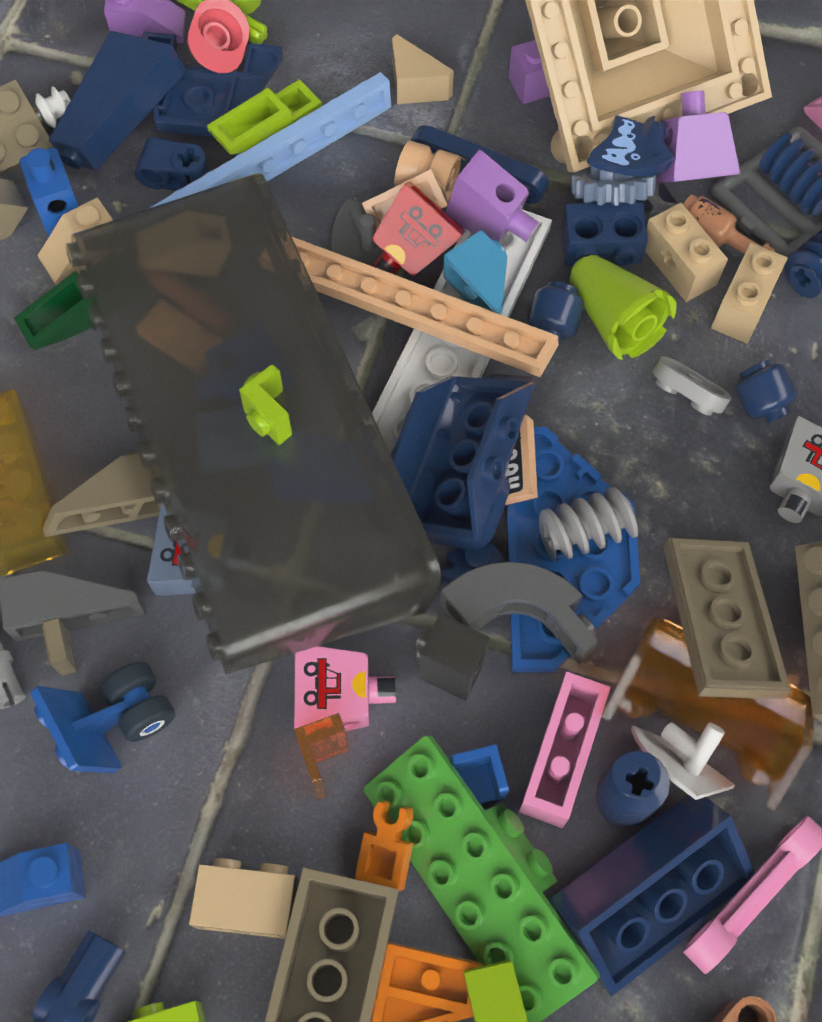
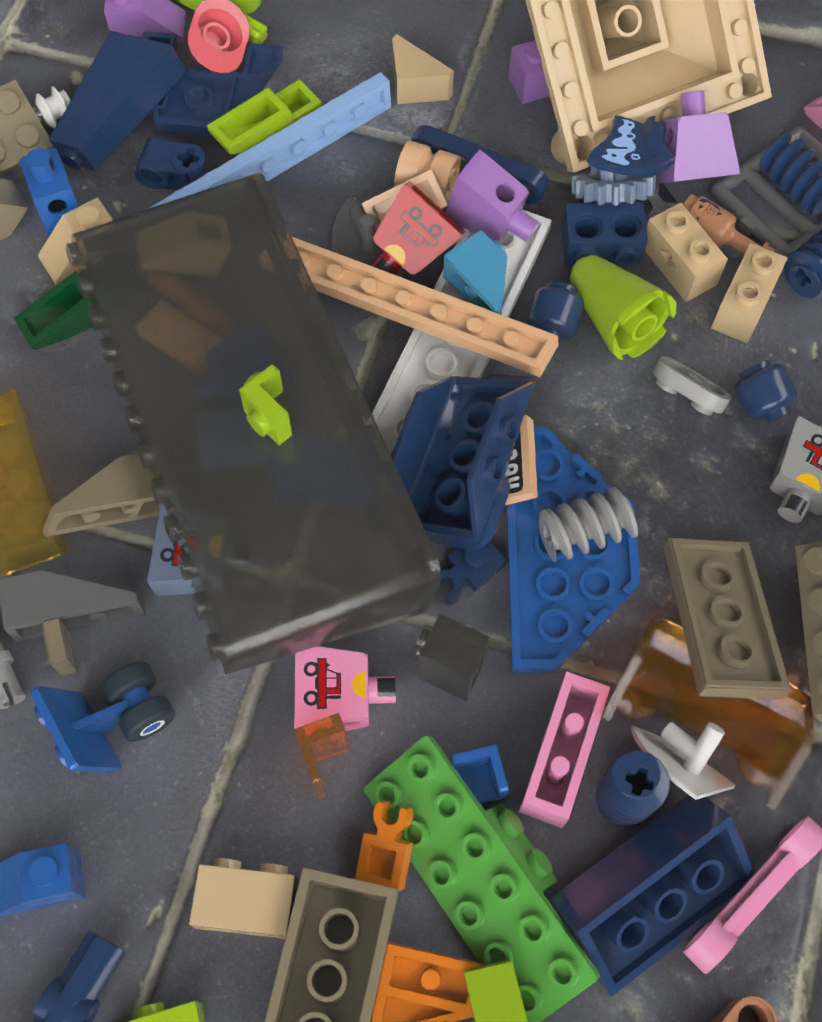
dark grey arch [440,562,598,664] -> none

